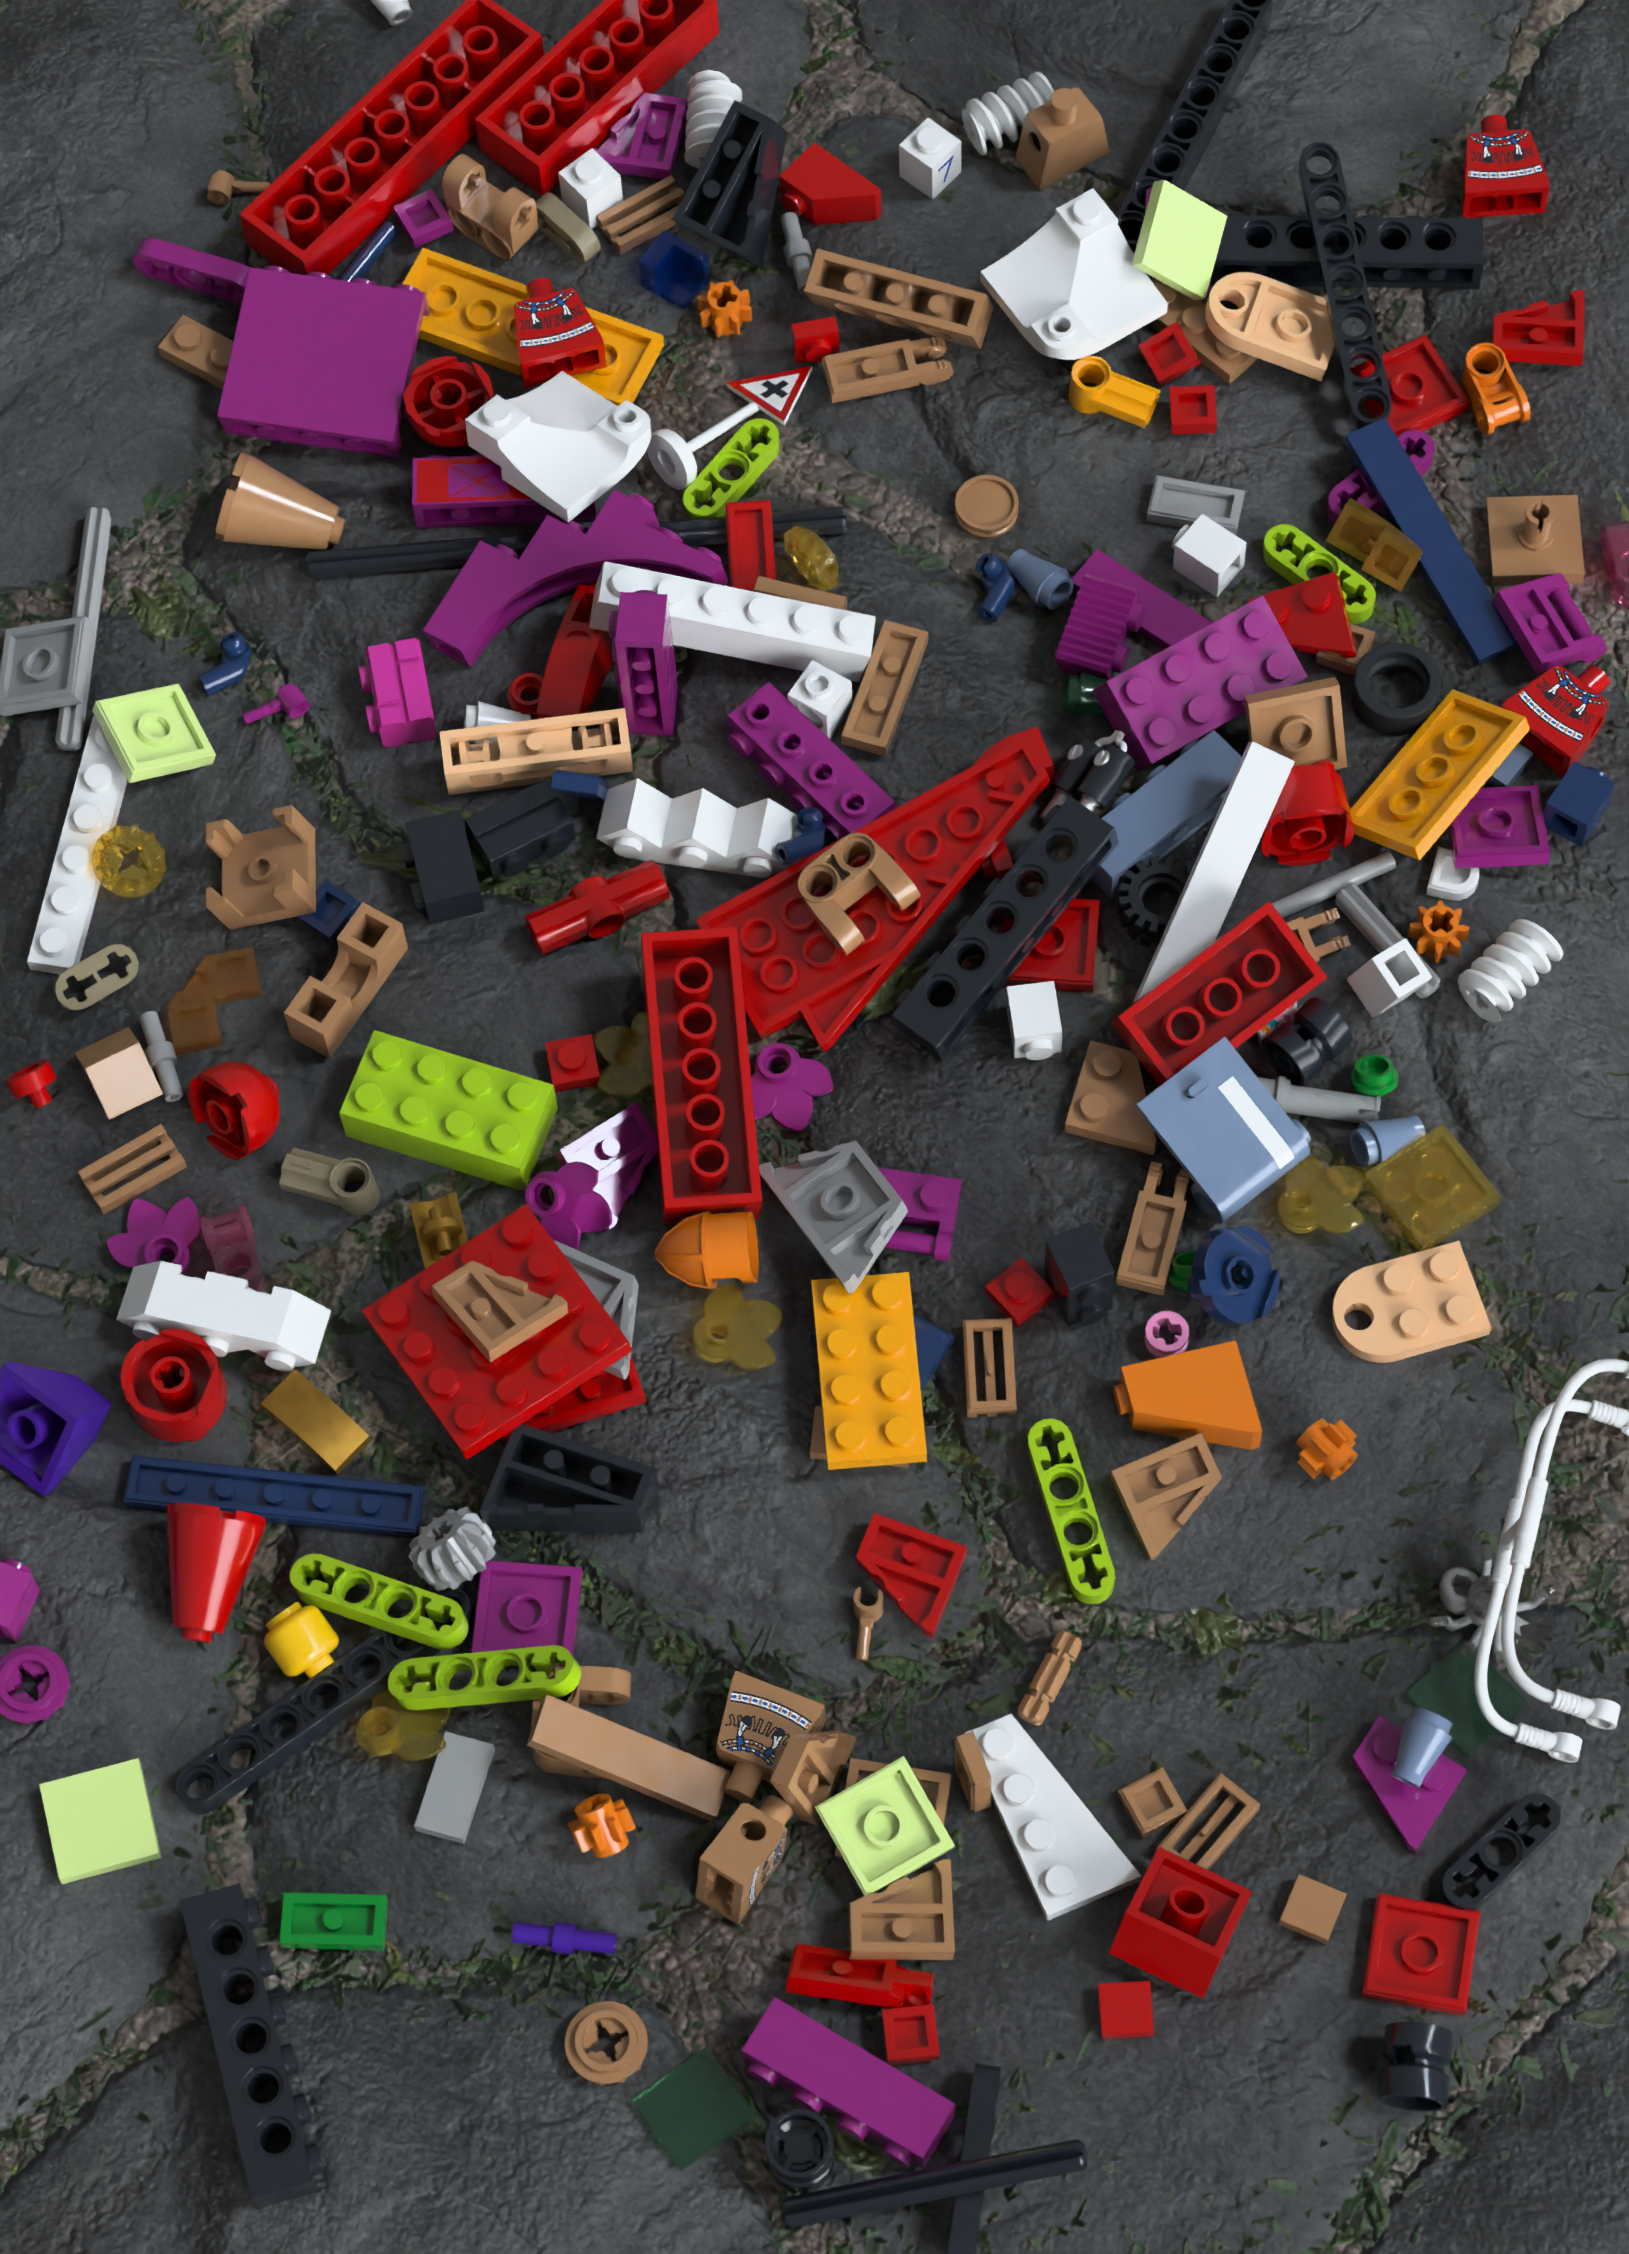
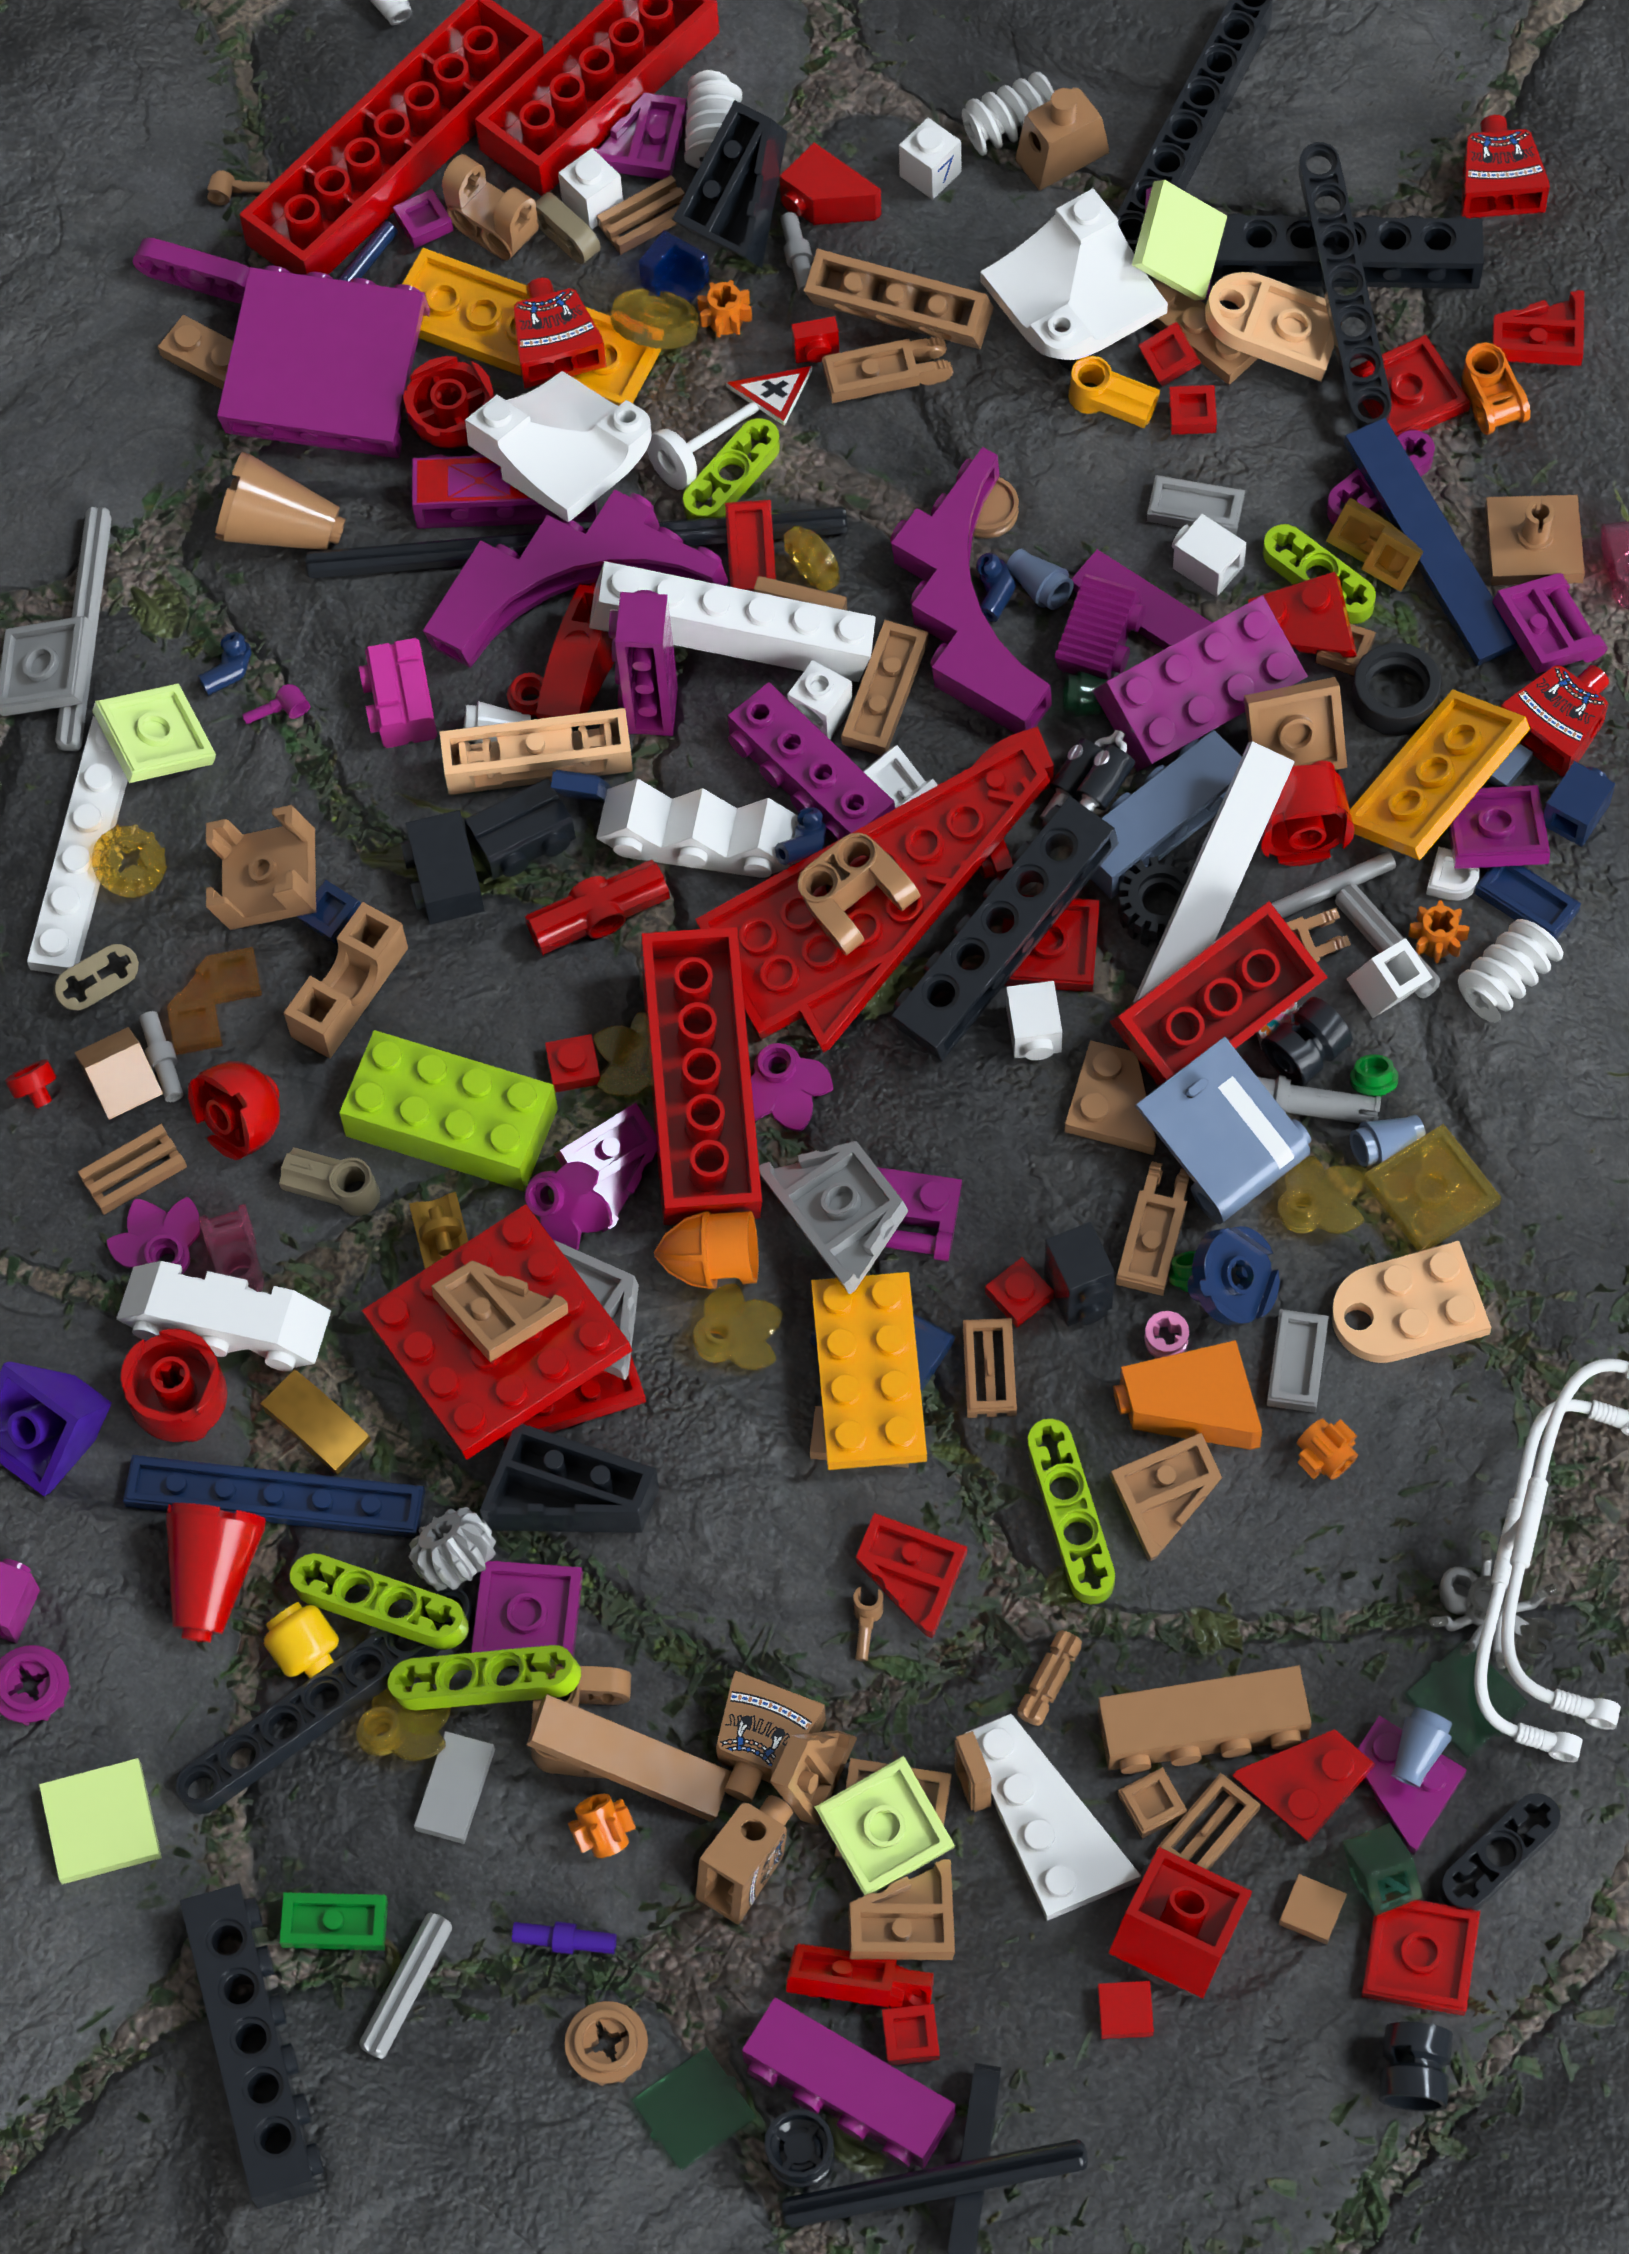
none -> light grey axle [359,1913,452,2058]
none -> clear yellow tile [610,289,699,349]
none -> white bracket [863,745,938,809]
none -> magenta arch [890,447,1052,734]
none -> medium nougat brick [1098,1665,1312,1774]
none -> red wing [1233,1729,1375,1842]
none -> light grey tile [1267,1309,1329,1413]
none -> clear green brick [1343,1823,1423,1916]
none -> dark blue tile [1474,865,1581,940]

